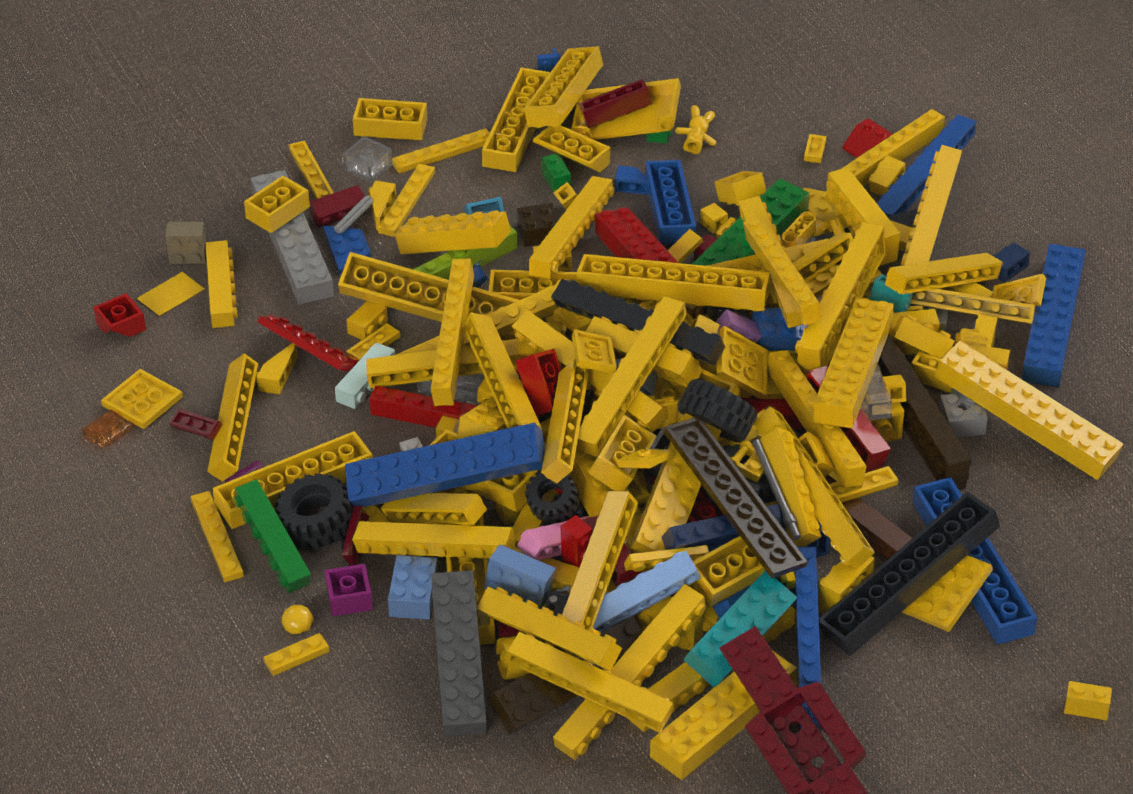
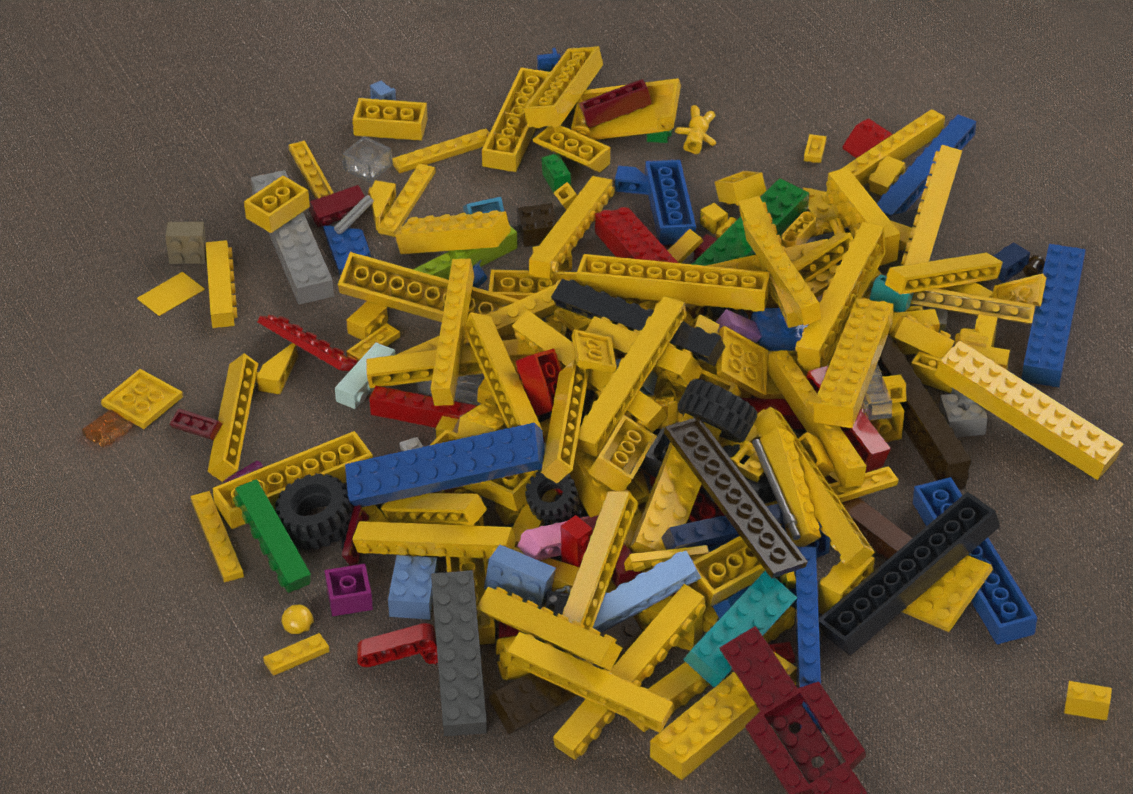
red slope [93,293,146,337] -> none
yellow plate [617,449,674,468] -> none
none -> red beam [357,623,438,667]
none -> medium blue brick [370,80,396,101]
none -> red plate [769,642,795,663]
none -> dark brown bush [1023,255,1045,277]

